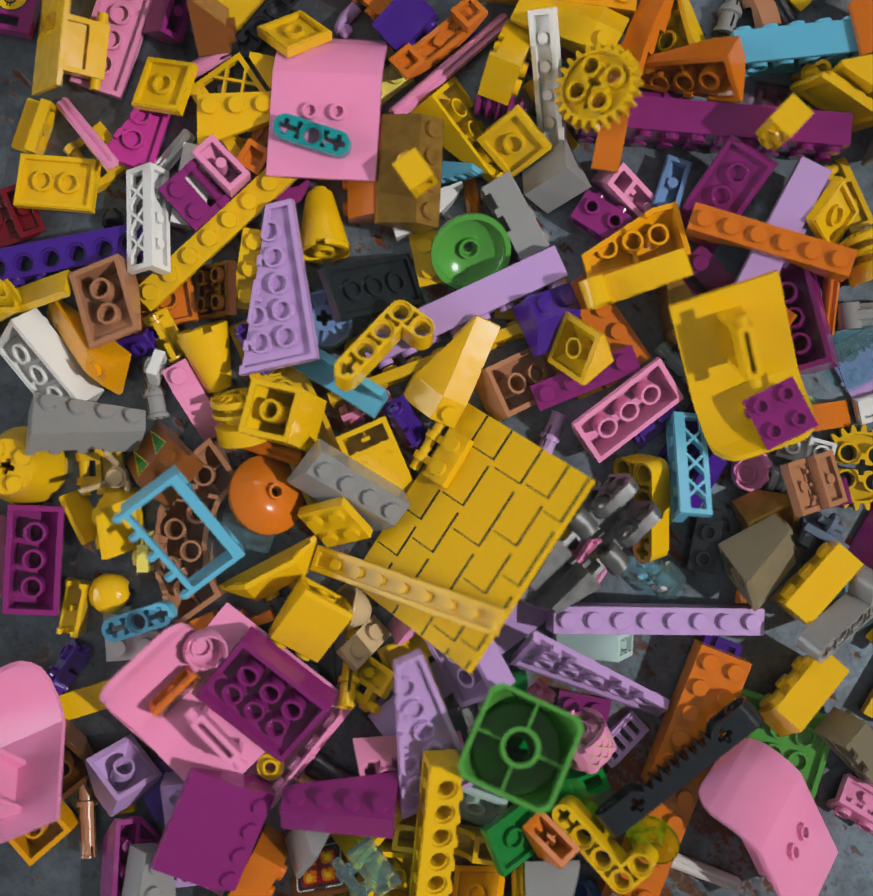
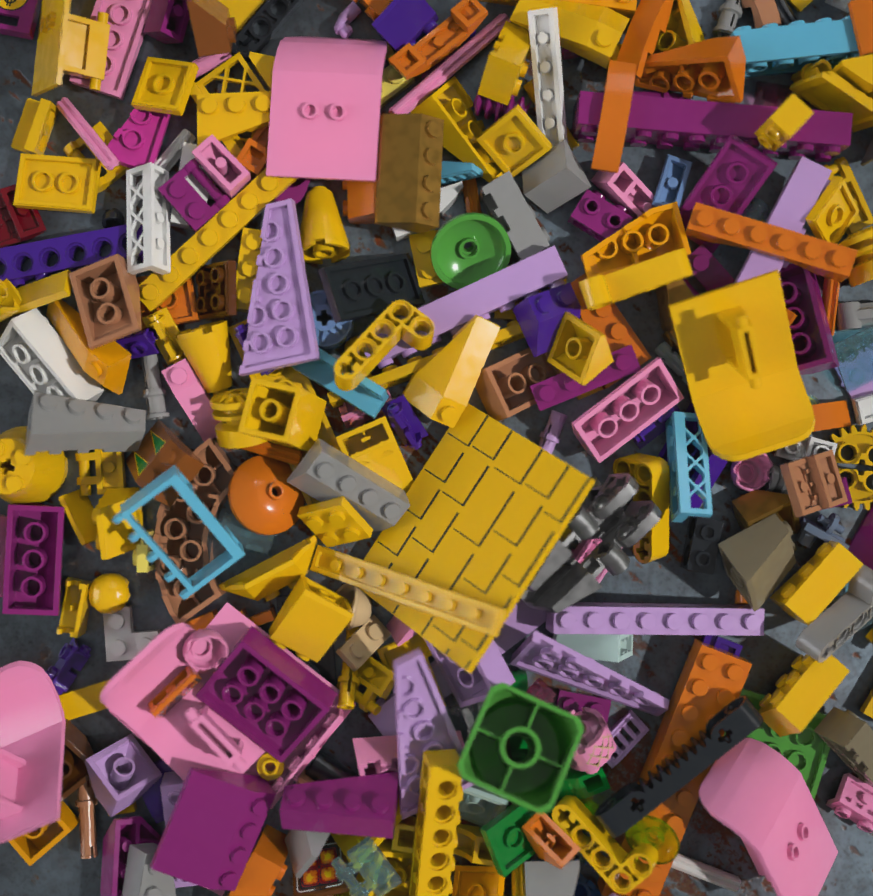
tan plant [79,451,133,494] -> none
medium azure beam [102,600,177,642] -> none
white plate [144,349,168,386] -> none
yellow tile [257,10,332,58] -> none
teal beam [273,113,352,159] -> none
yellow brick [392,148,439,198] -> none
yellow plate [409,421,475,489] -> none
yellow gear [553,41,644,133] -> none
clear light blue head [646,560,686,600] -> none
magenta hinge [742,376,818,451] -> none

